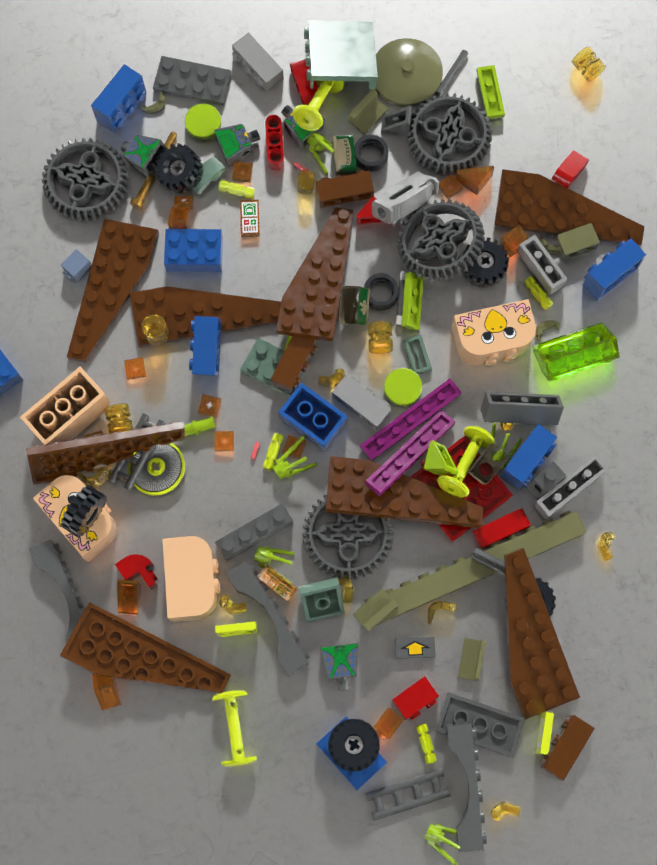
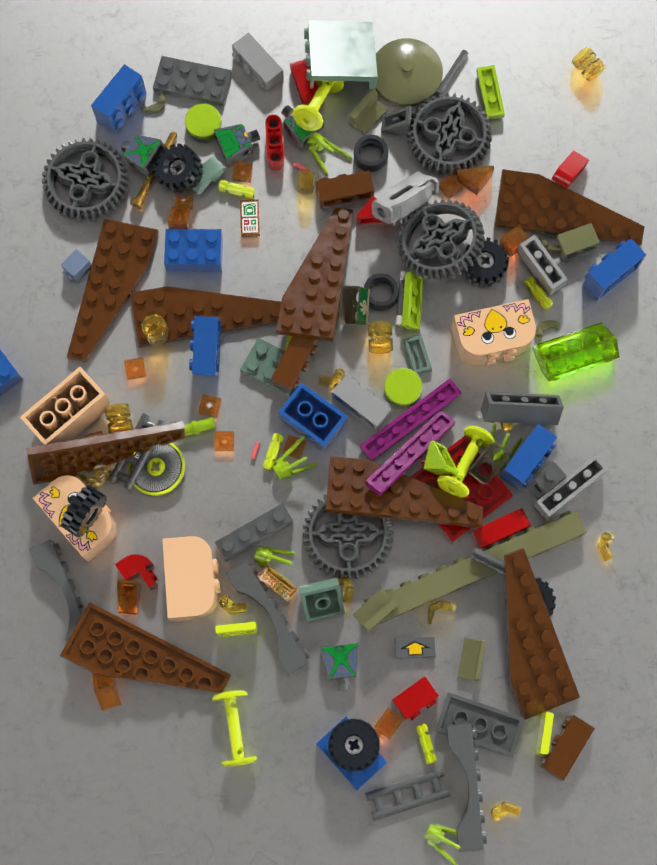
piece [332,134,357,176] -> none

